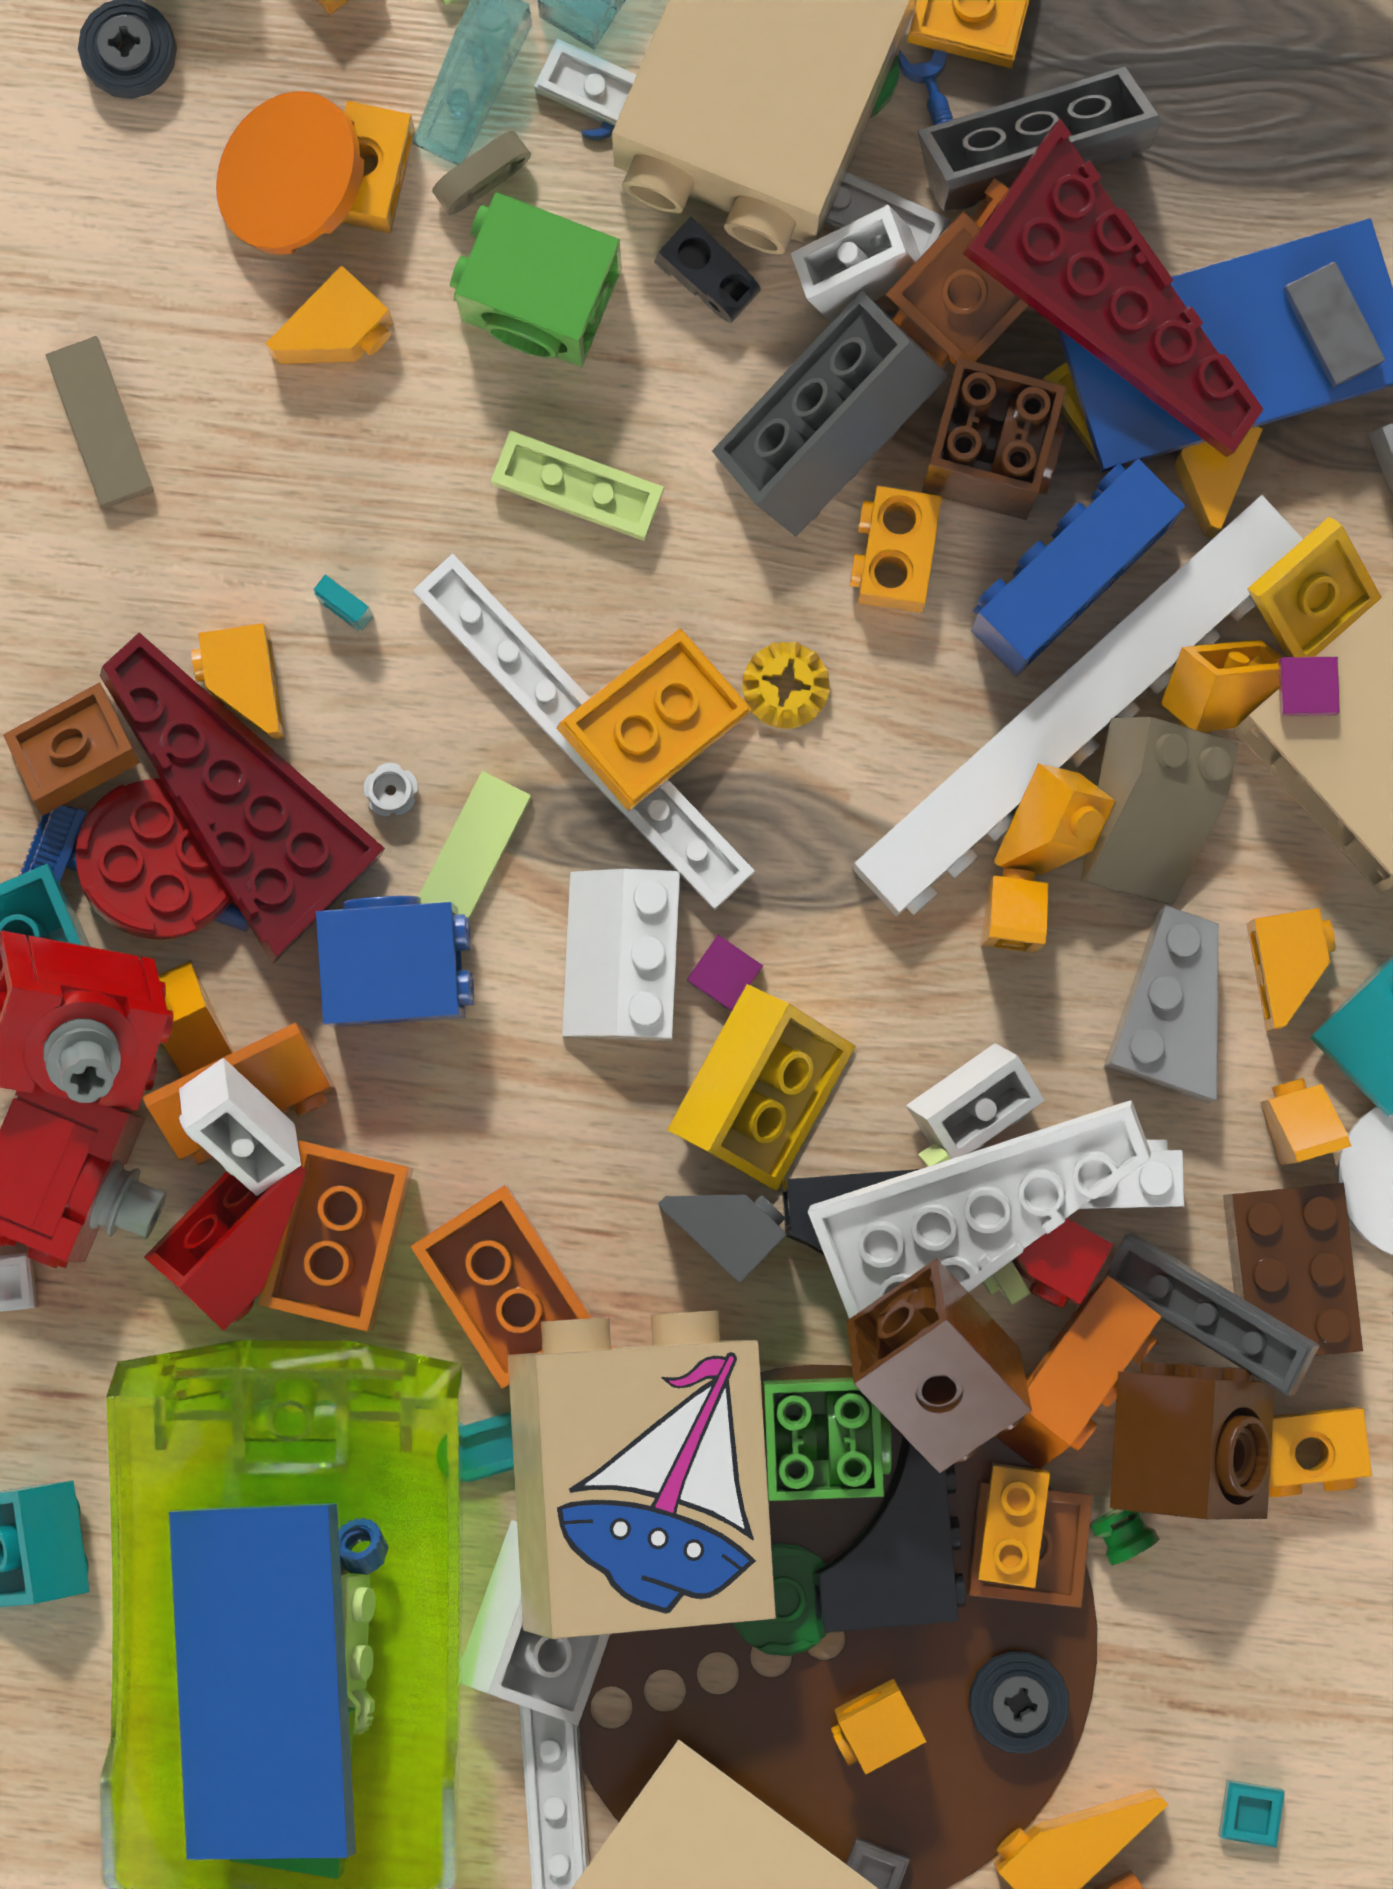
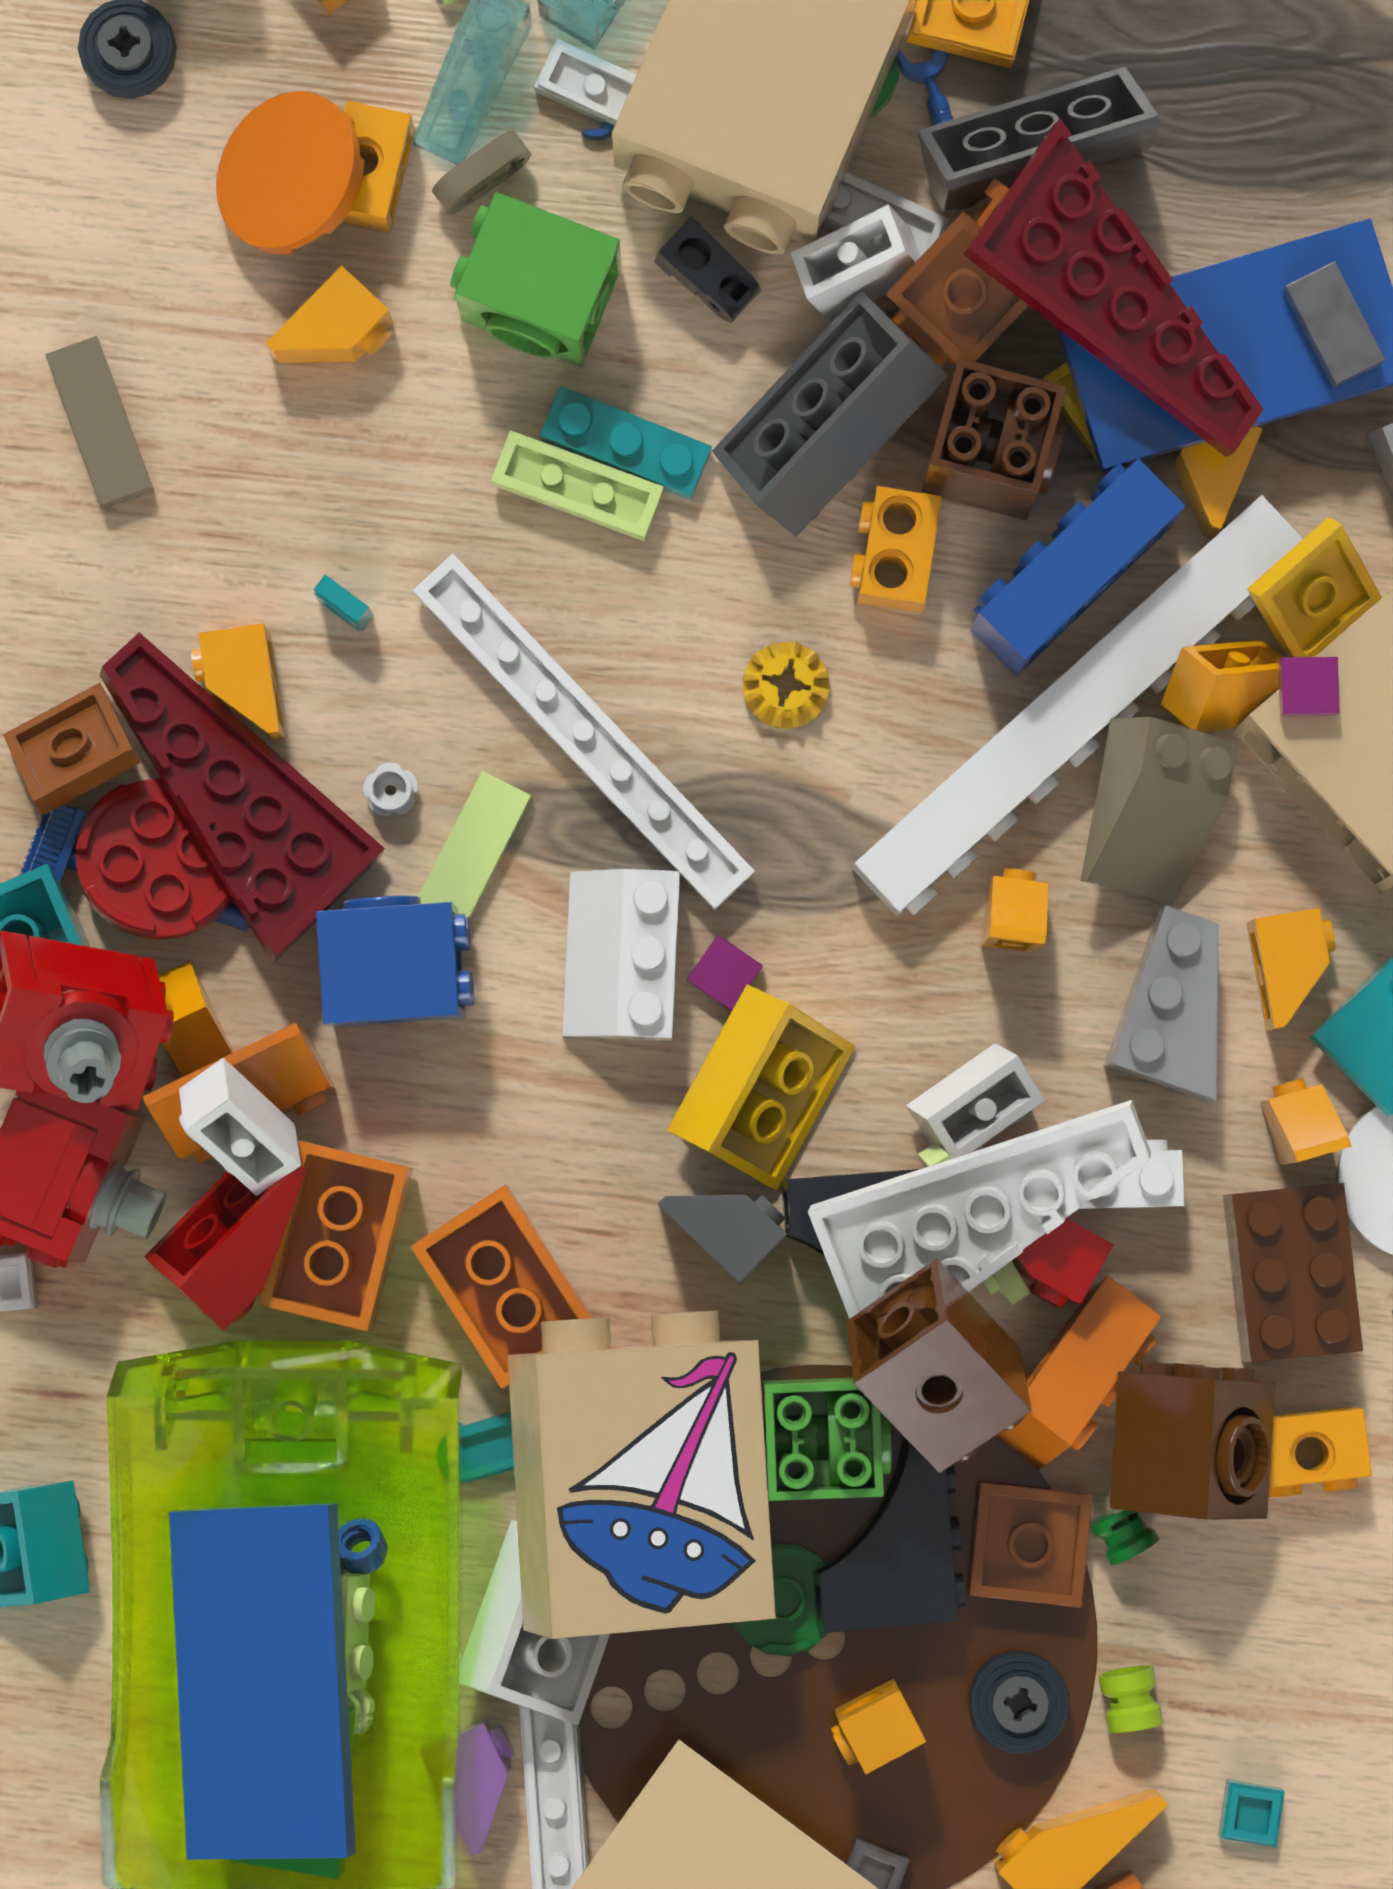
light orange tile [556,627,752,811] -> none
light orange brick [978,1462,1050,1588] -> none
light orange slope [993,763,1116,876] -> none
dark grey tile [1105,1233,1320,1396] -> none
none -> medium lavender slope [422,1716,515,1857]
none -> teal plate [540,386,712,500]
none -> lime wheel [1098,1665,1163,1733]

